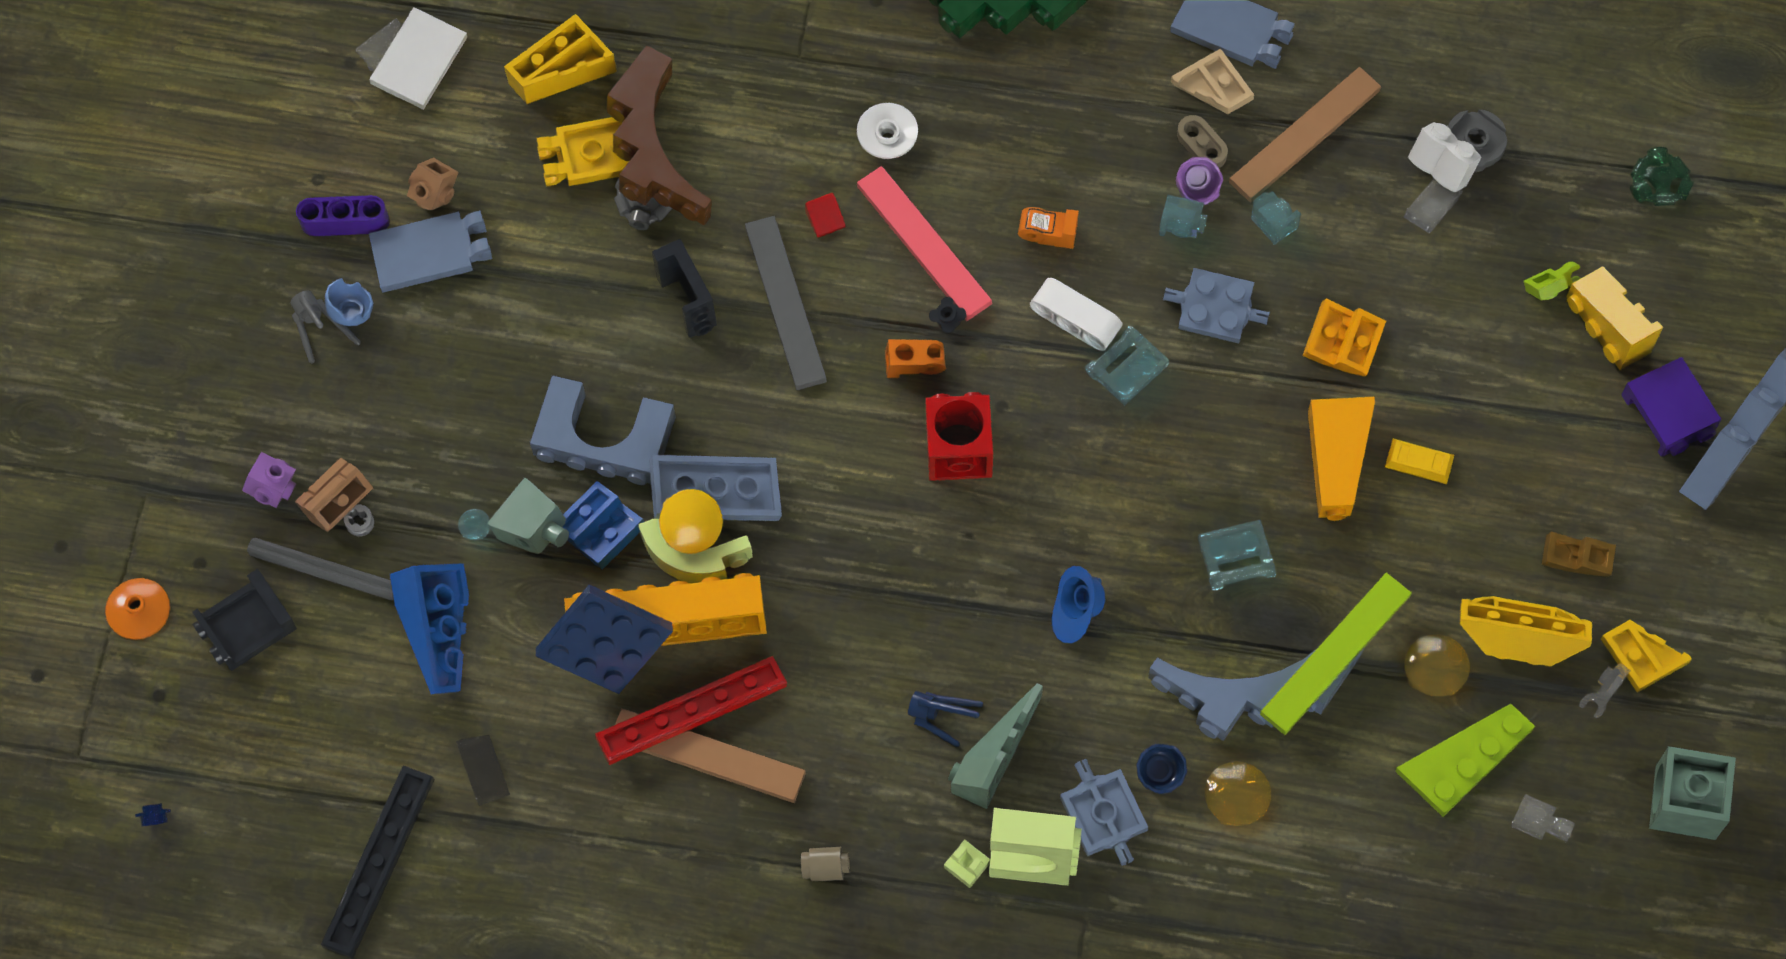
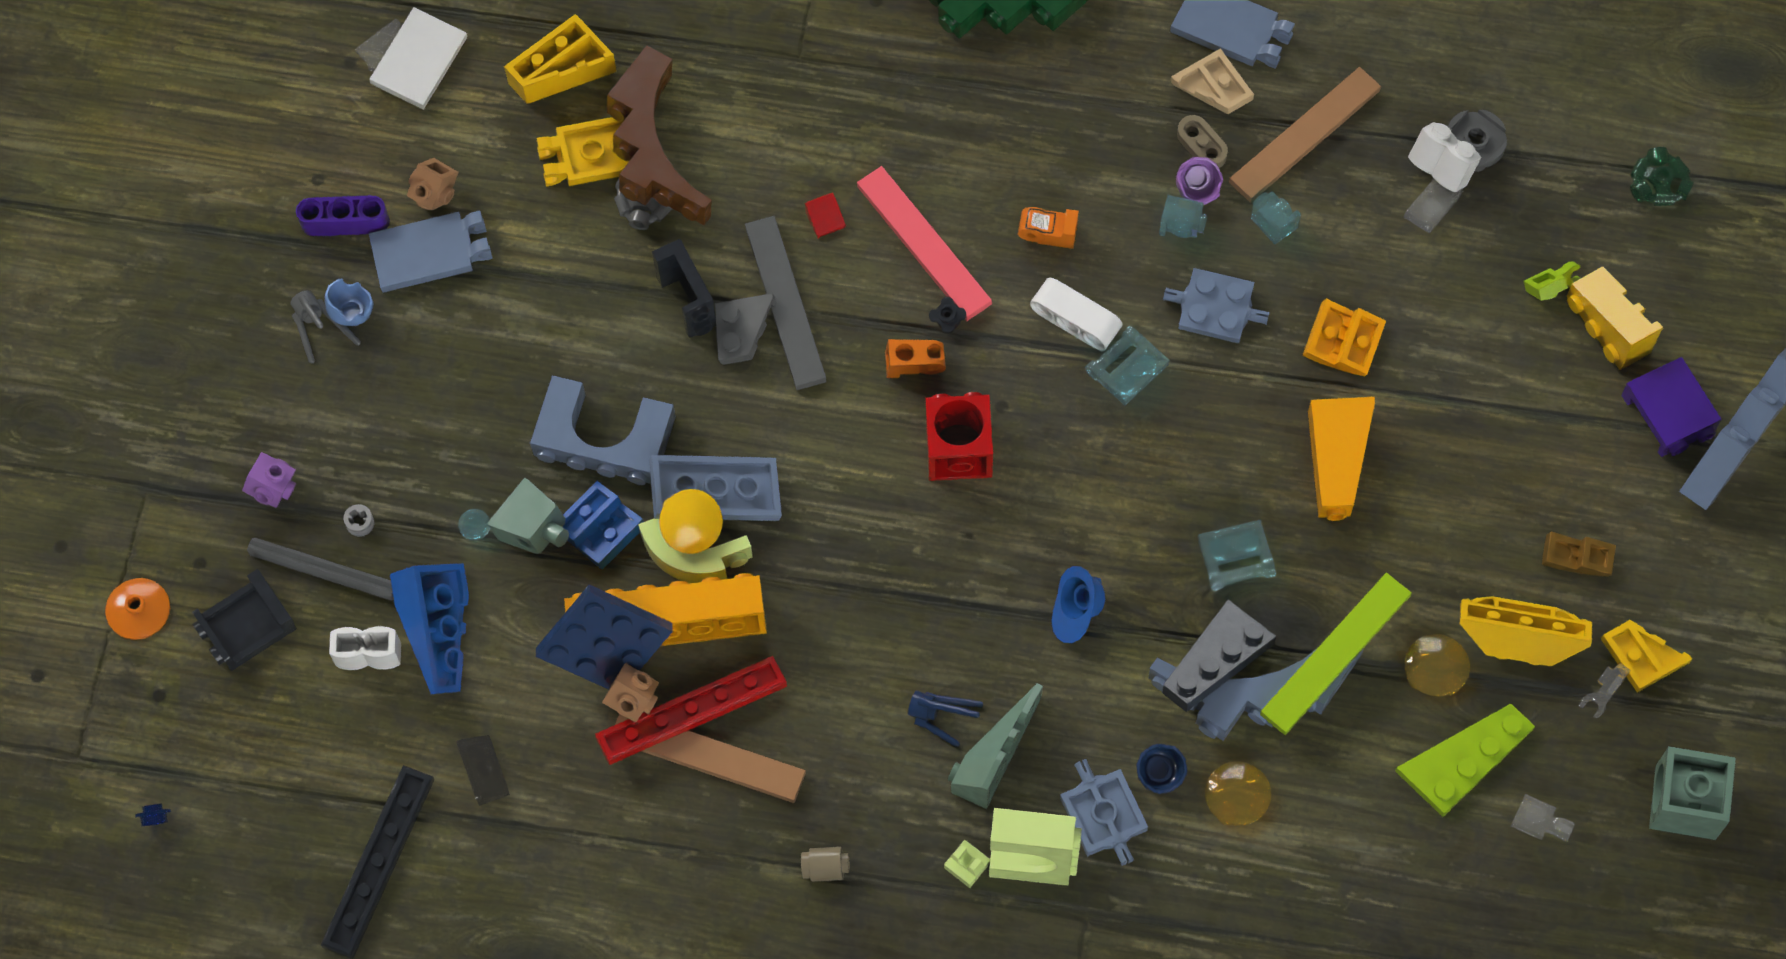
medium nougat brick [295,458,373,532] -> none
white dish [857,103,918,159] -> none
yellow tile [1385,438,1454,484] -> none
none -> white brick [329,626,401,670]
none -> medium nougat brick [602,663,659,722]
none -> dark grey wing [715,293,776,365]
none -> wing [1162,600,1276,712]

